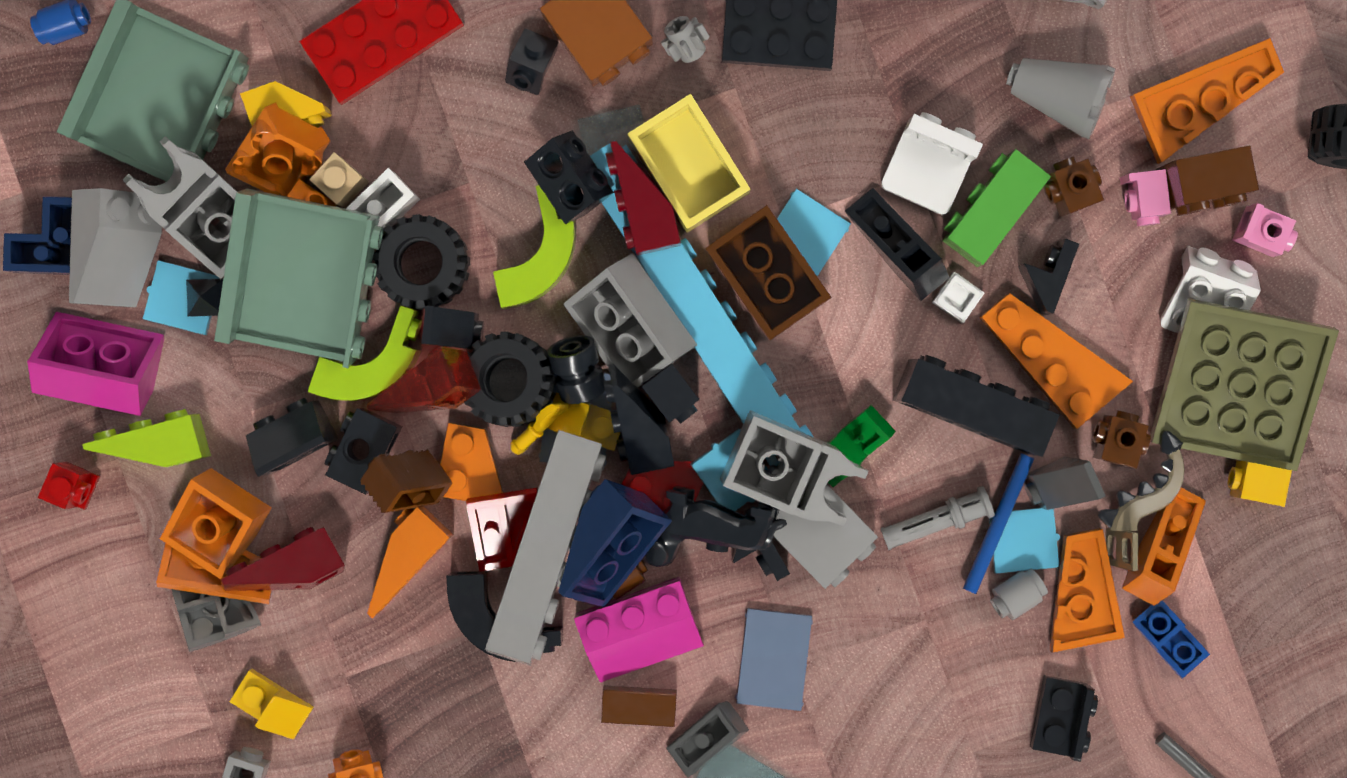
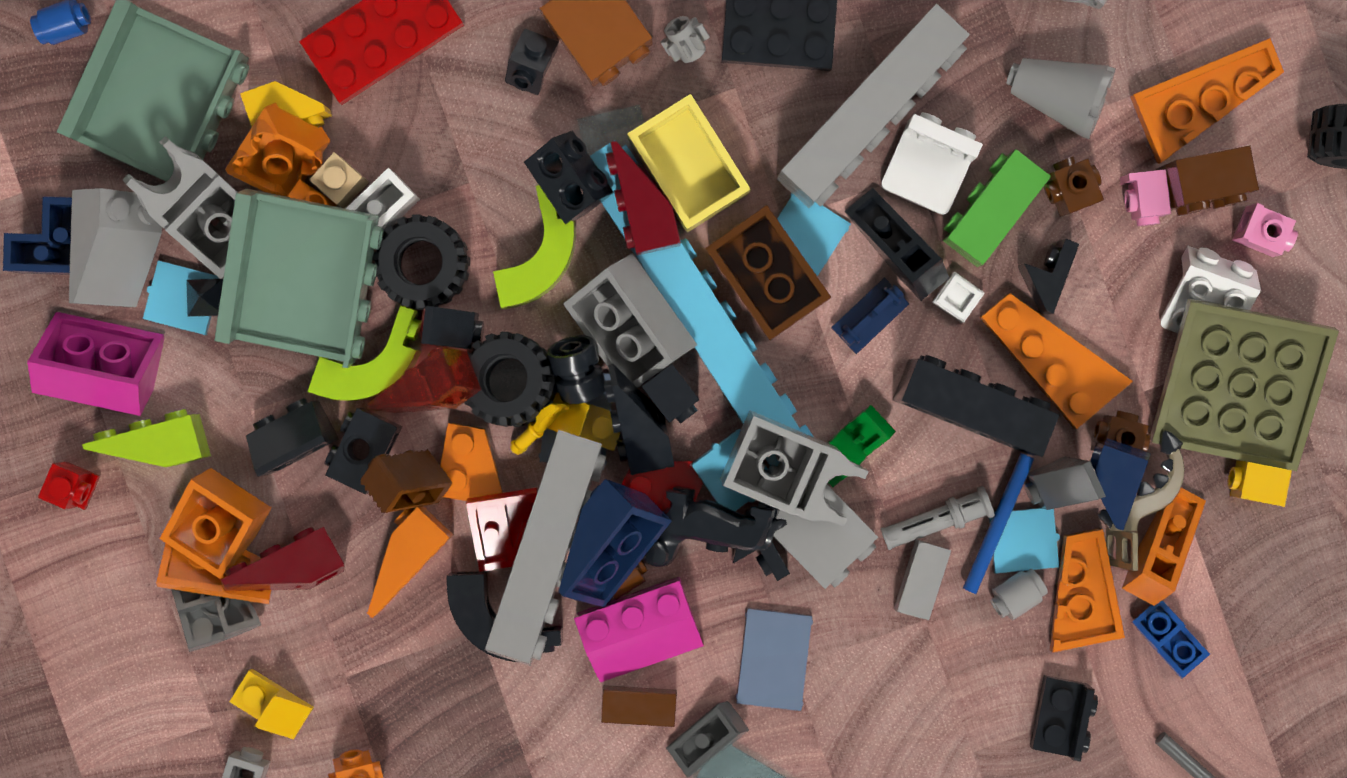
none -> light grey brick [777,3,970,208]
none -> dark blue hinge [831,277,909,354]
none -> light grey slope [894,539,951,620]
none -> dark blue slope [1090,438,1151,531]

